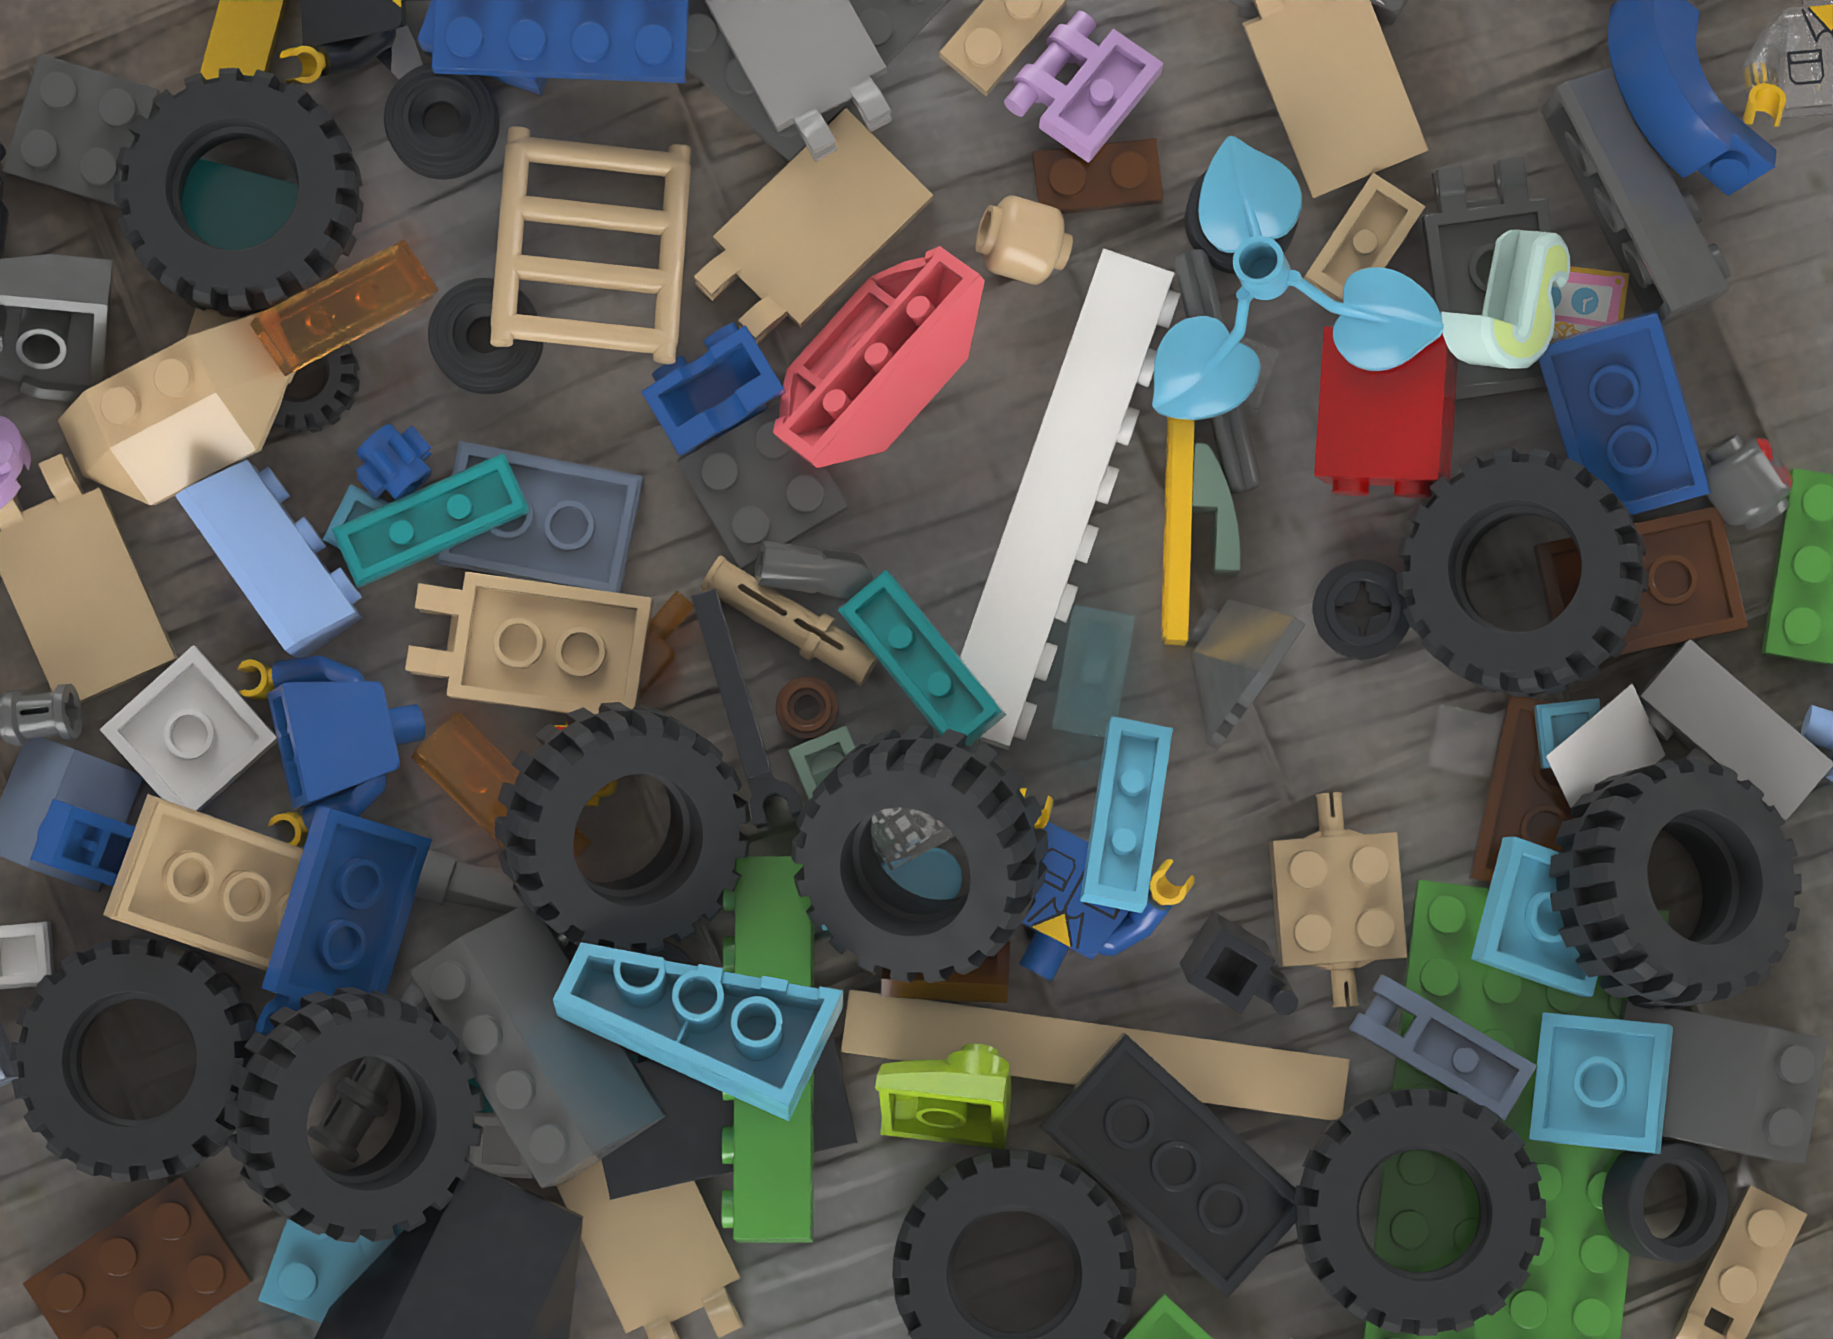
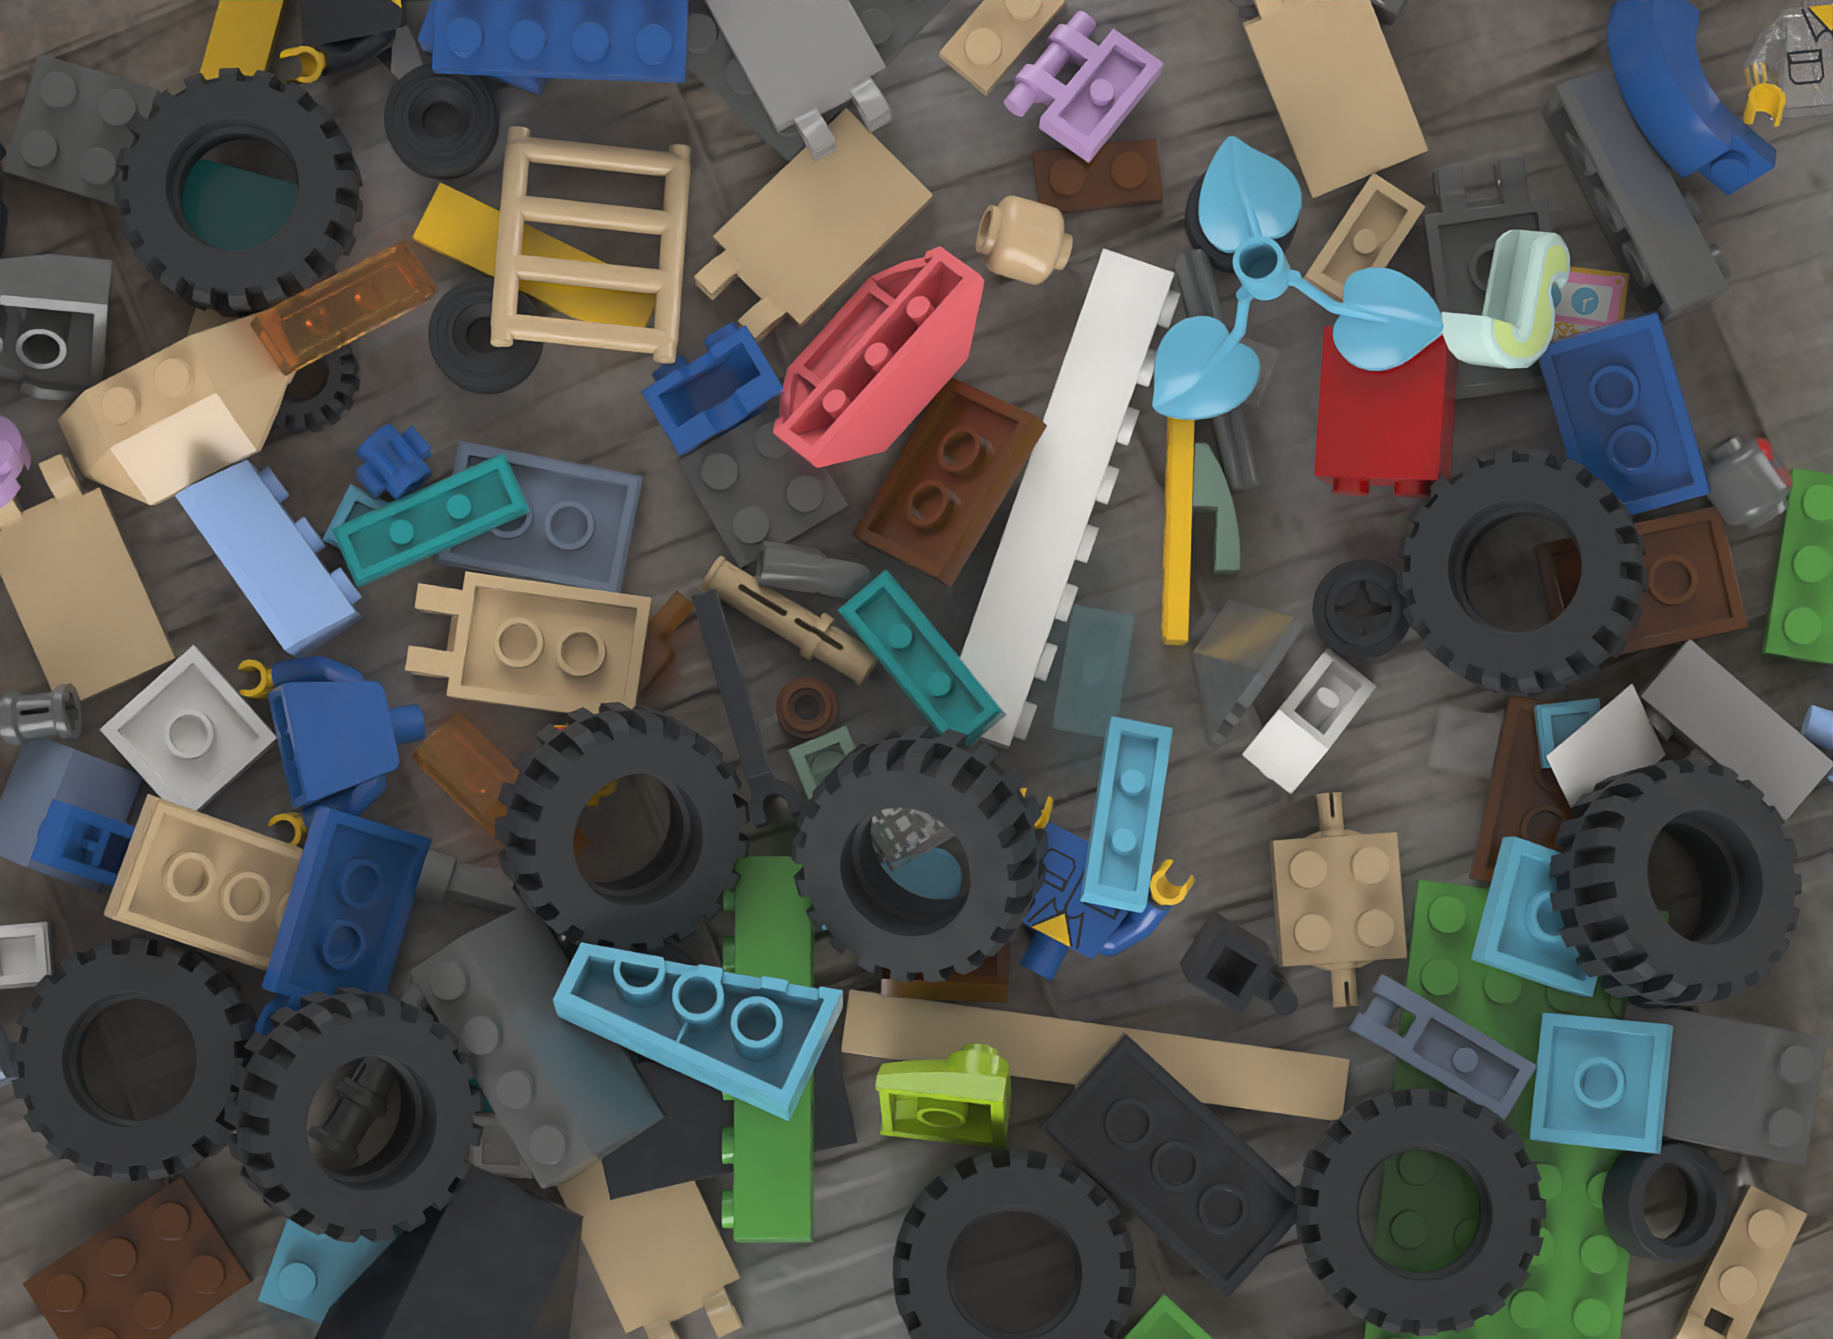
none -> yellow tile [412,182,657,328]
none -> reddish brown plate [852,377,1047,588]
none -> white slope [1242,648,1377,794]

